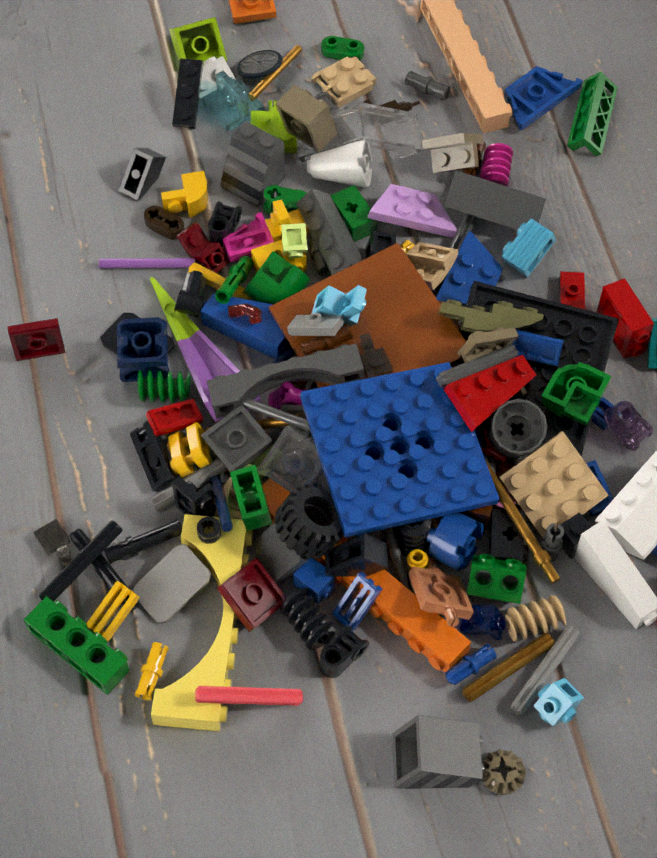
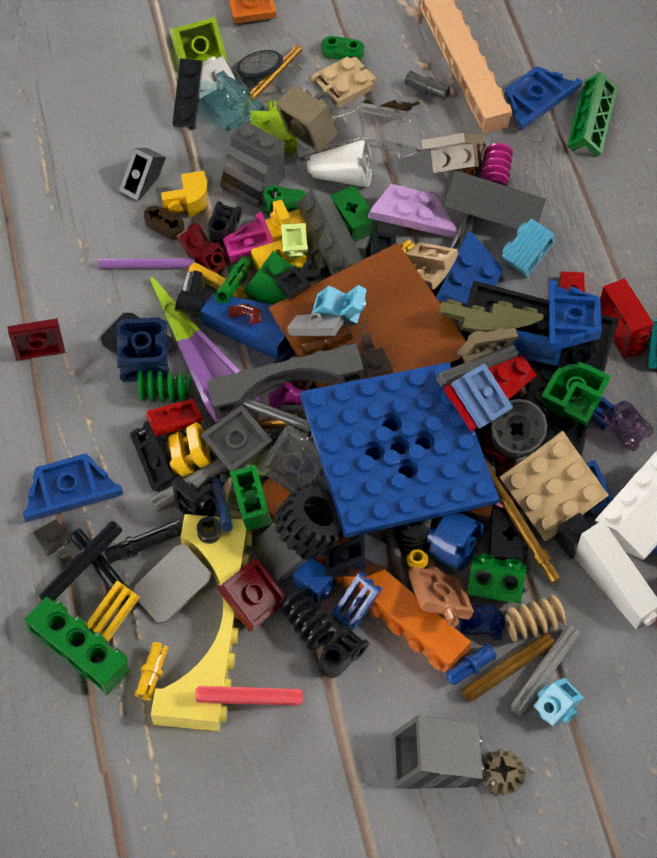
dark grey pin [541,523,564,562] -> none
none -> blue wing [23,453,123,522]
none -> black plate [275,260,321,301]
none -> medium blue plate [451,363,513,429]
none -> blue wing [548,279,602,351]

